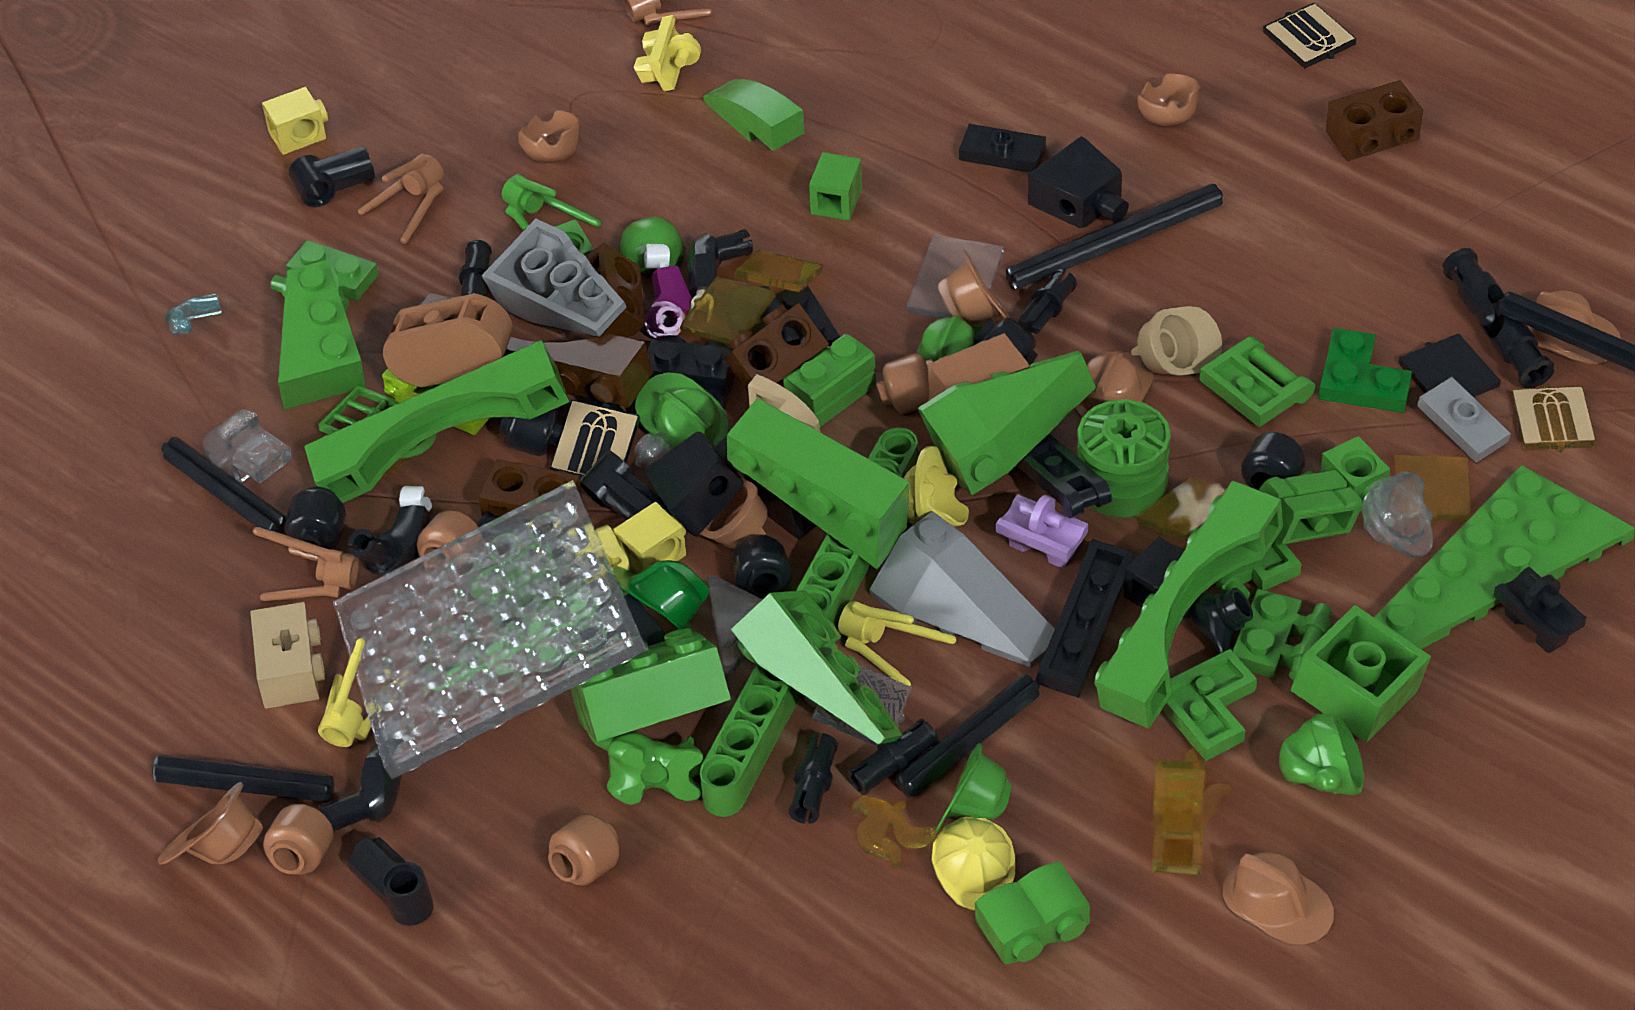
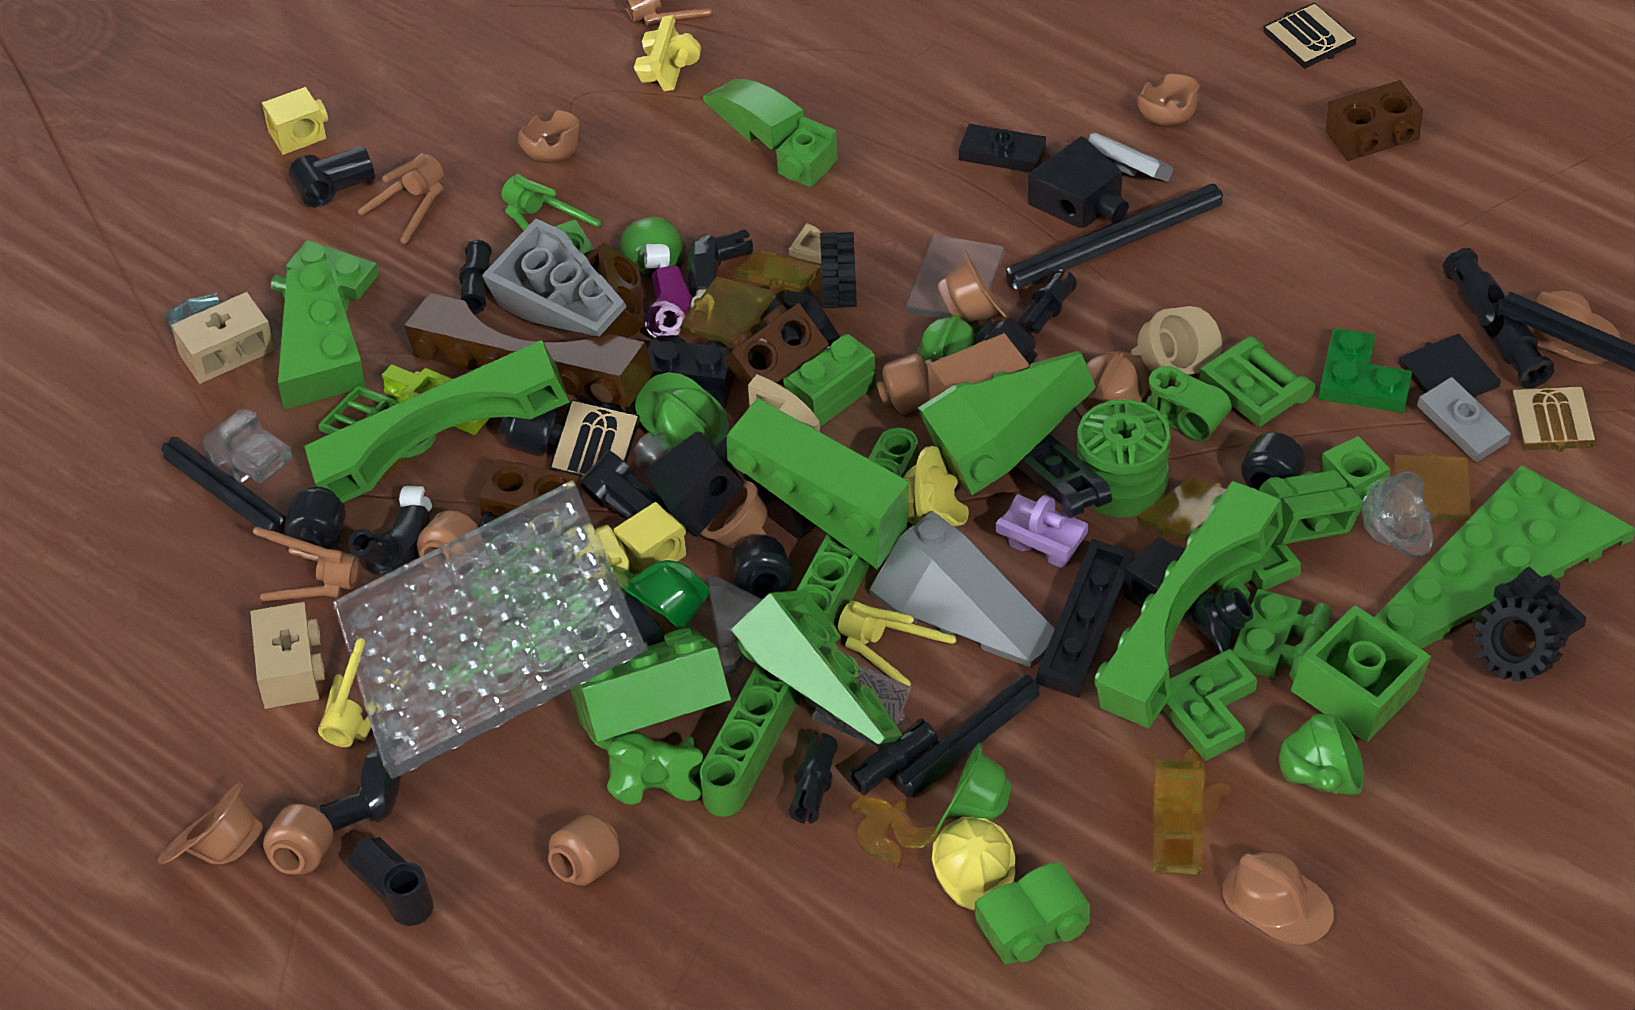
black axle [152,755,335,802] -> none
nougat brick [383,293,513,387] -> none
bright green brick [809,152,862,221] -> none
none -> tan brick [171,292,275,384]
none -> bright green brick [776,116,838,188]
none -> tan tile [789,223,822,269]
none -> black tyre [820,232,857,308]
none -> light grey plate [1088,133,1174,182]
none -> bright green piece [1146,366,1232,441]
none -> black tyre [1473,594,1566,681]

